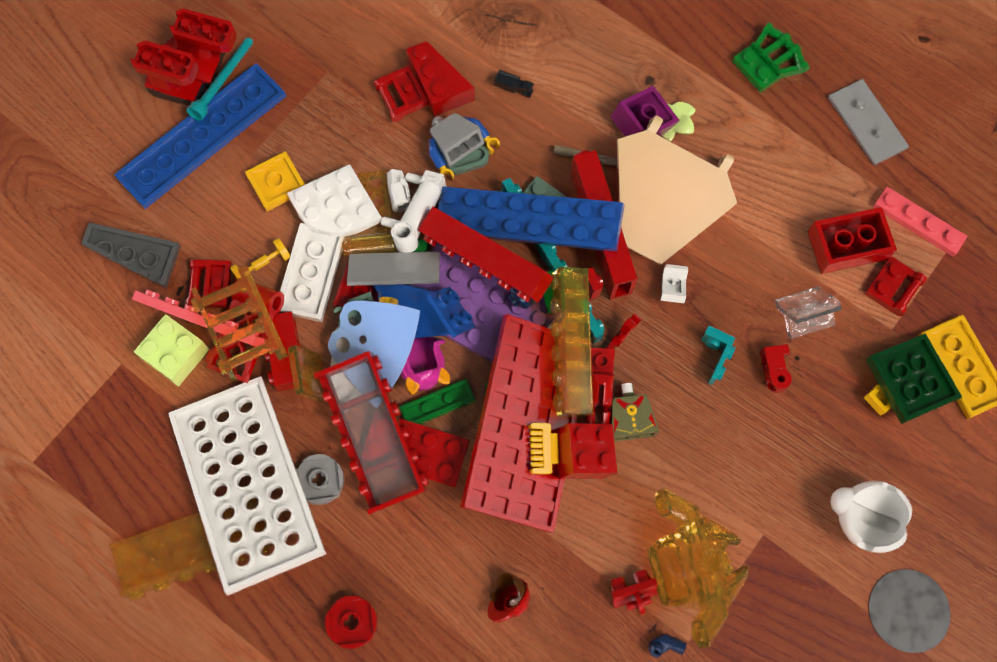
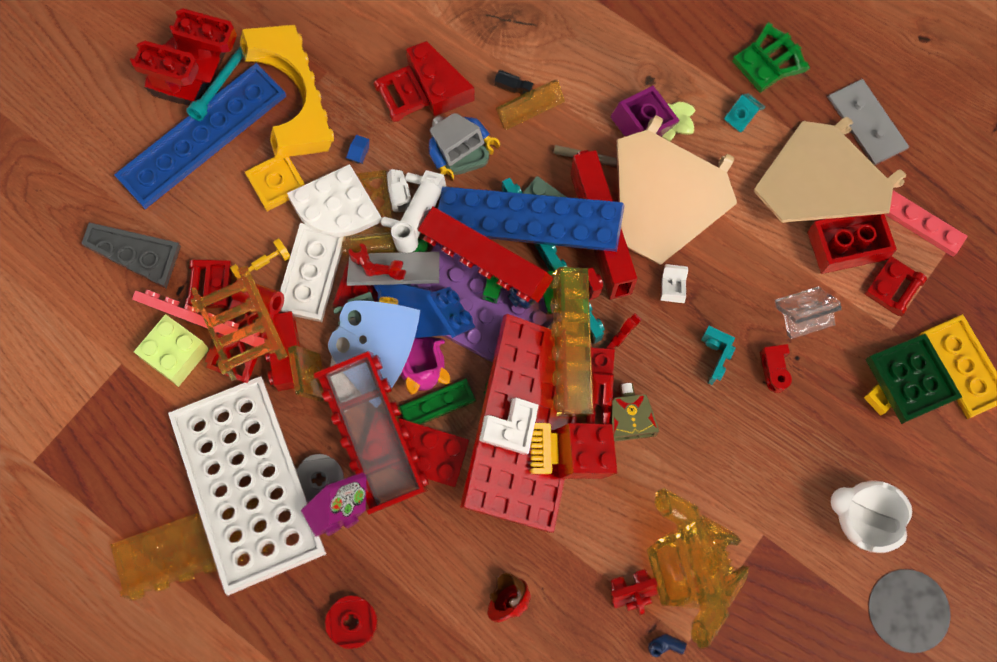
none -> yellow arch [240,25,334,158]
none -> magenta slope [300,472,367,537]
none -> blue piece [346,135,370,164]
none -> red piece [348,243,406,280]
none -> white plate [479,398,538,454]
none -> green piece [483,276,502,304]
none -> clear yellow plate [496,80,565,130]
none -> teal bracket [724,93,766,132]
none -> tan flag [754,117,907,223]

